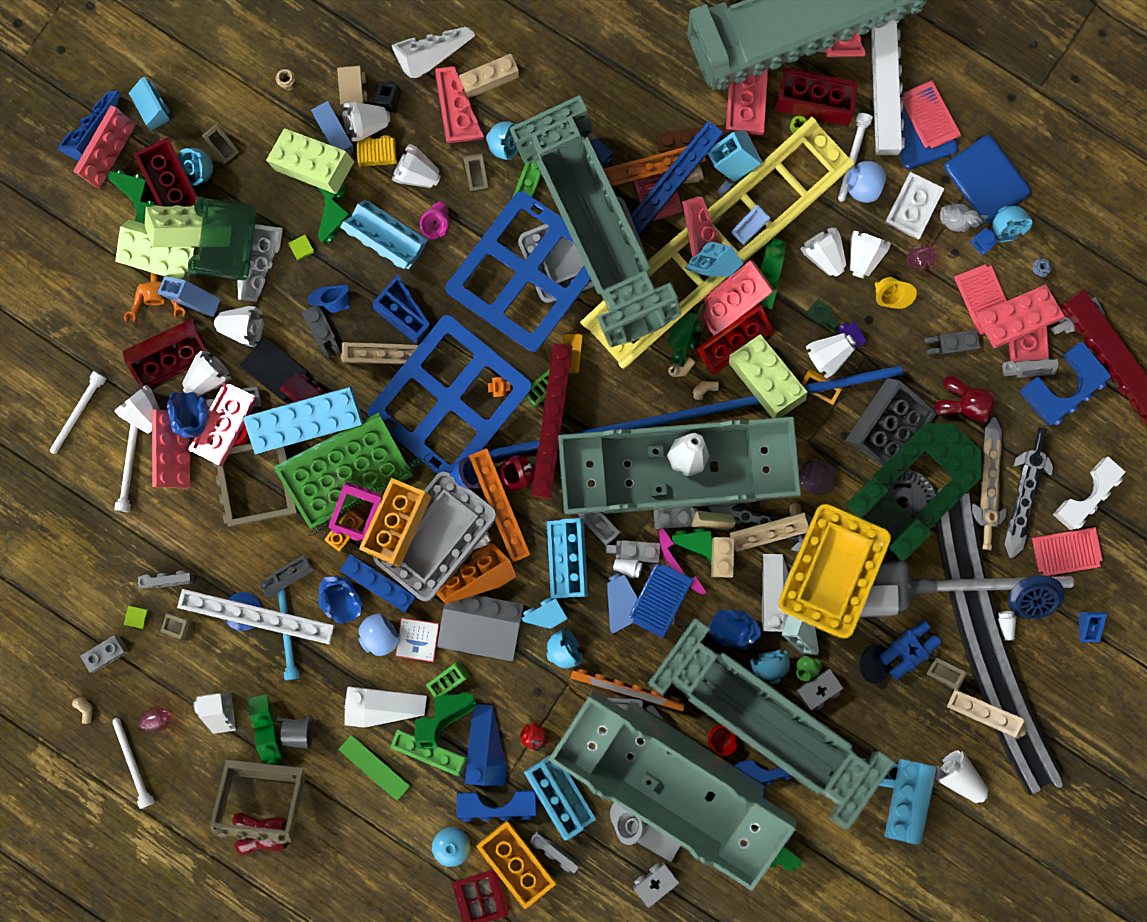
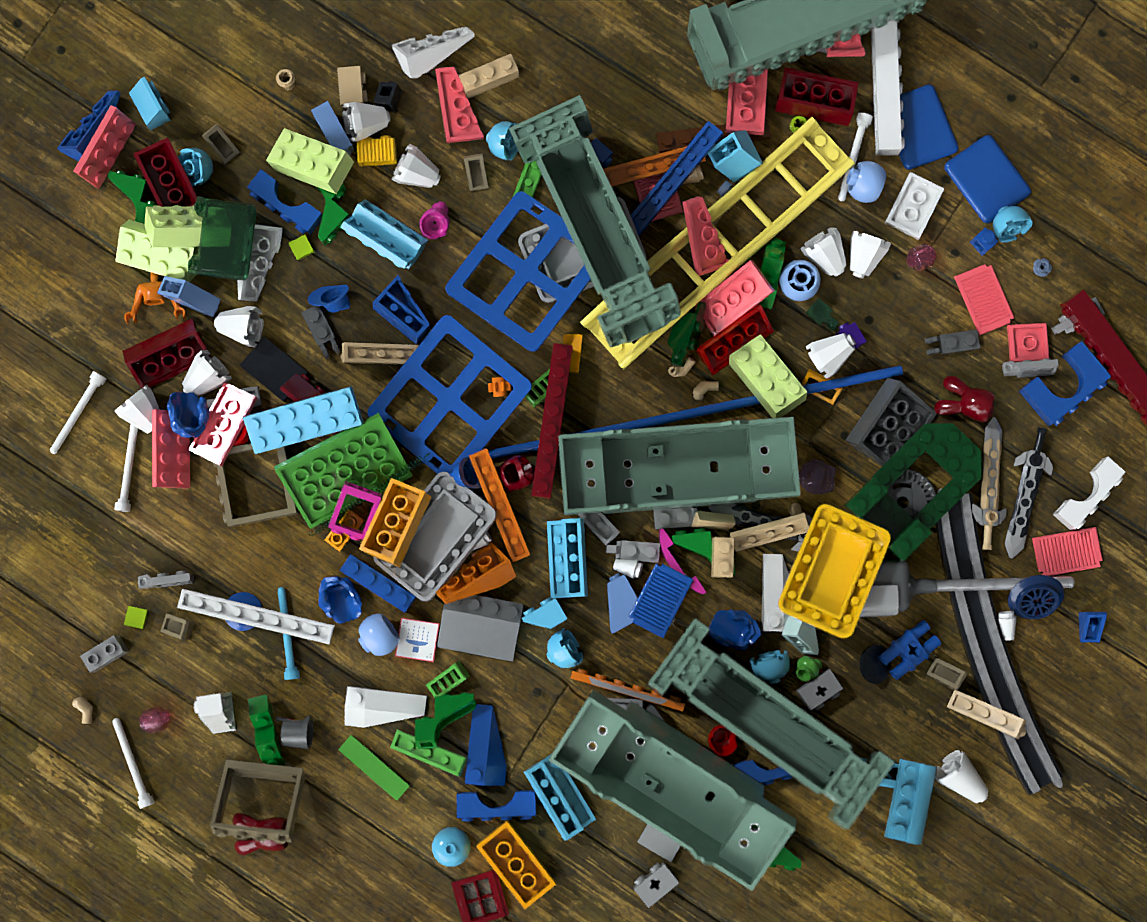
dark grey hinge [260,555,314,598] -> none
red head [520,722,550,751] -> none
light grey hinge [530,832,580,873] -> none
light grey piece [610,803,646,845] -> none
white cone [667,433,710,476] -> none
medium azure slope [685,241,743,277] -> none
light blue tile [731,205,771,245] -> none
yellow piece [875,277,917,309] -> none
coral window [900,80,961,149] -> none
light grey hair [940,204,988,232] -> none
coral plate [976,284,1064,348] -> none
none -> blue arch [247,169,323,235]
none -> light blue wheel [779,260,821,301]

